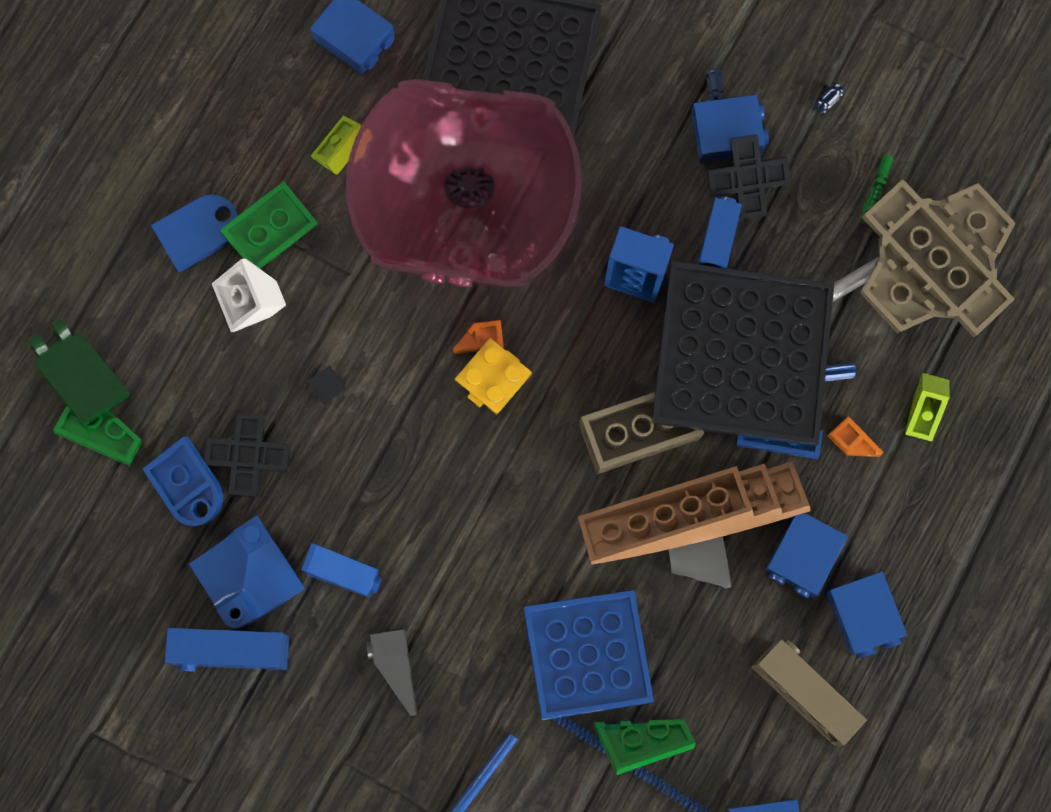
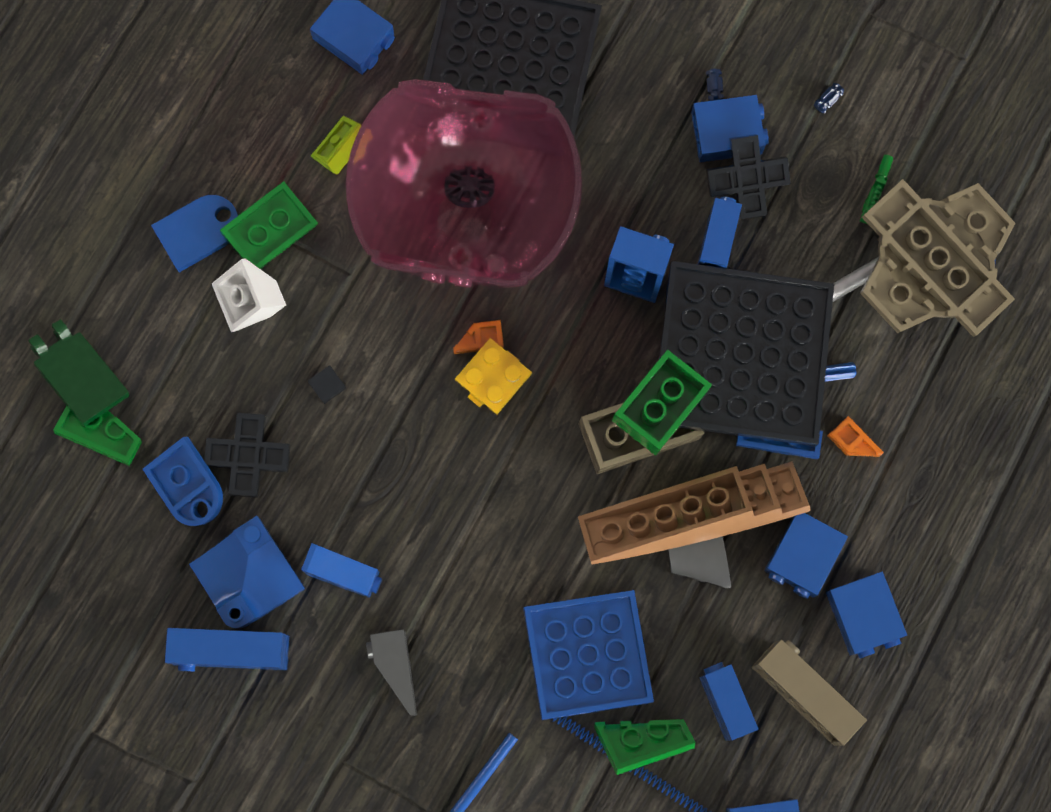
lime slope [905,373,950,441] -> none
none -> green brick [612,350,712,456]
none -> blue brick [699,662,759,741]

